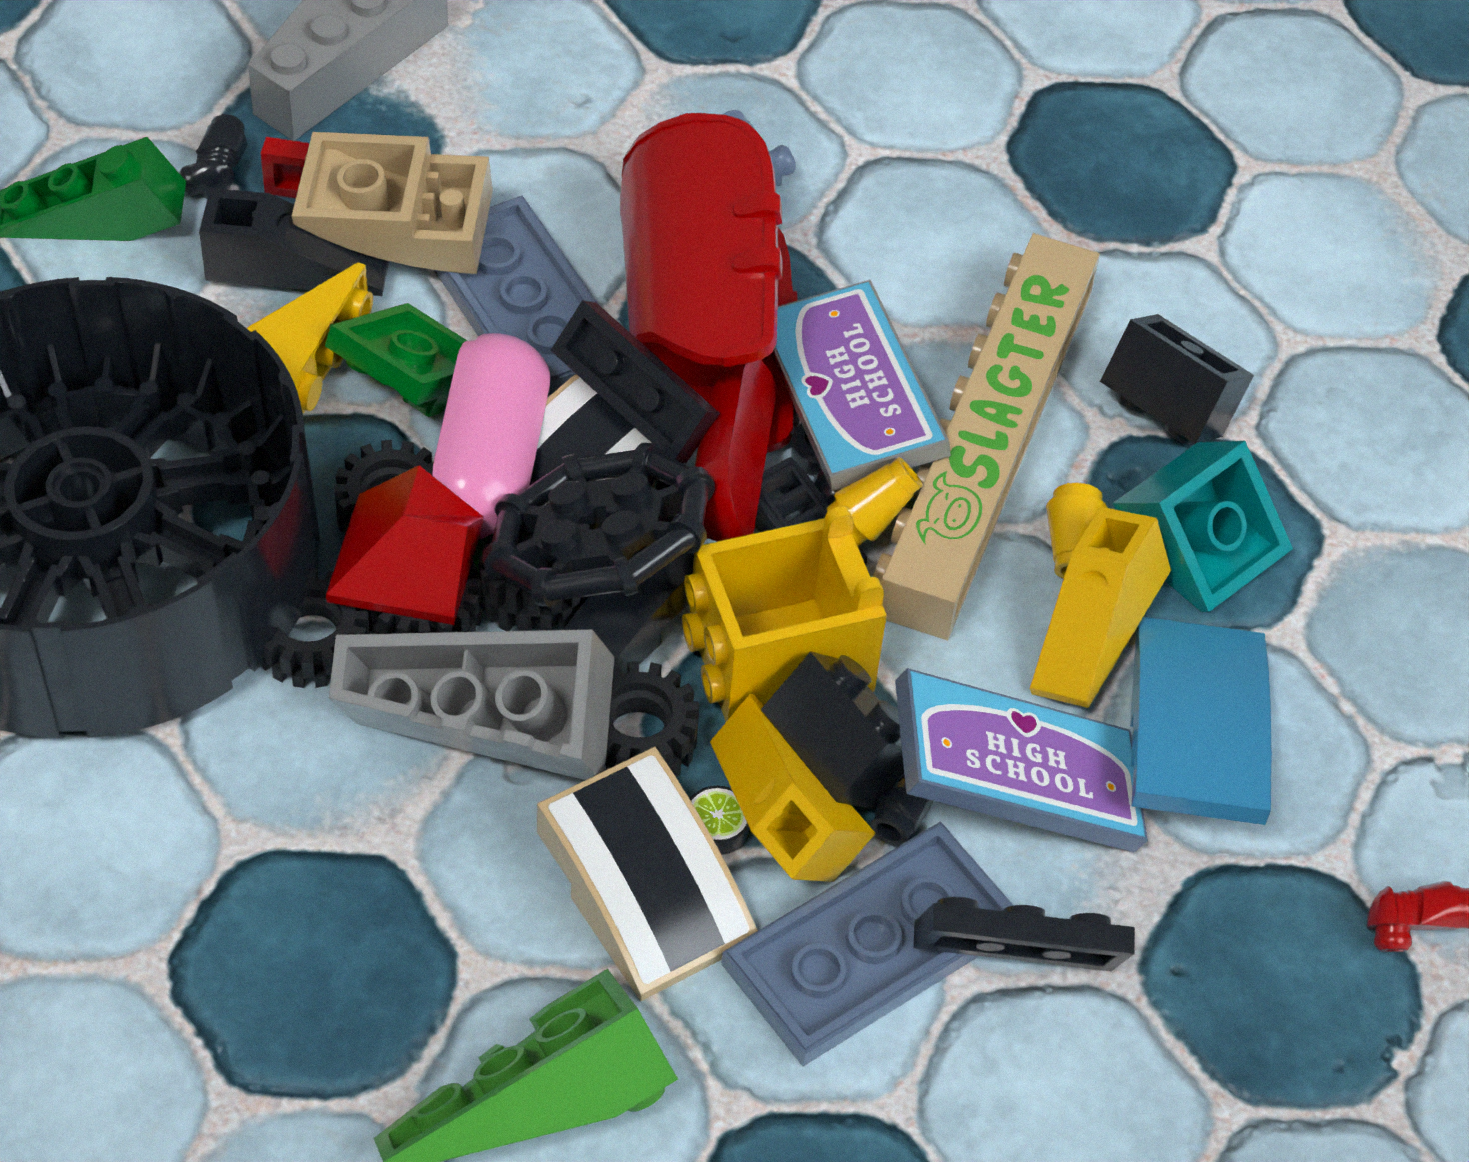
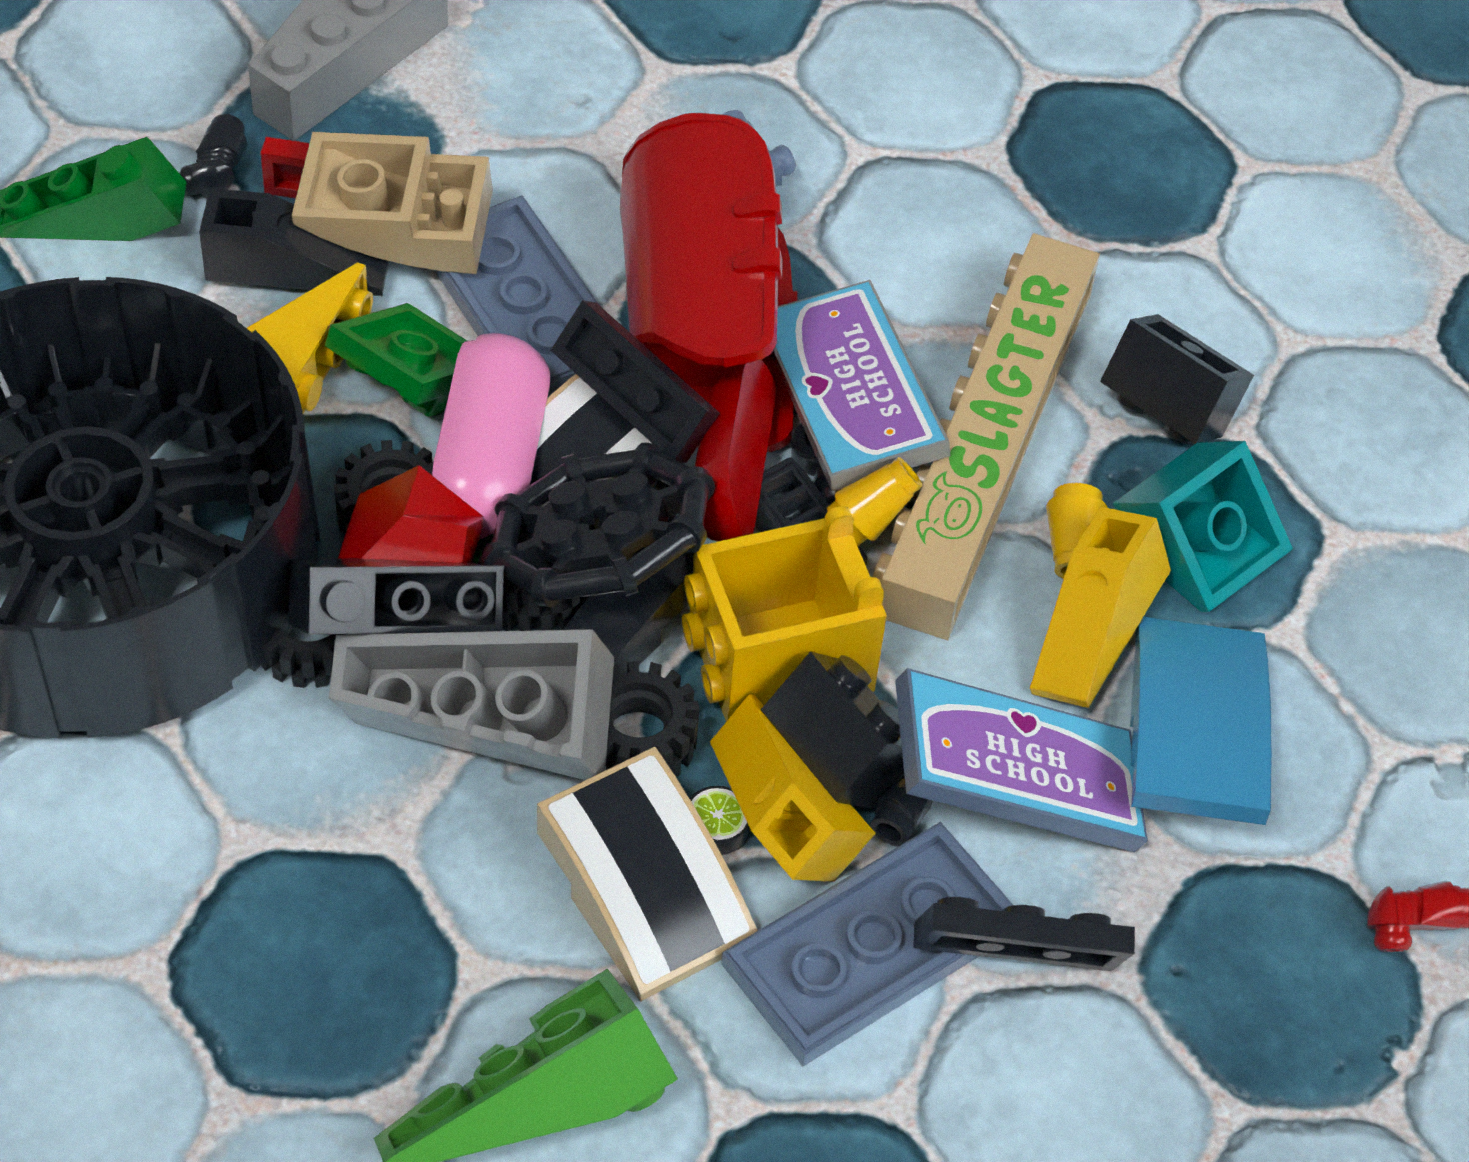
none -> black slope [289,558,504,635]

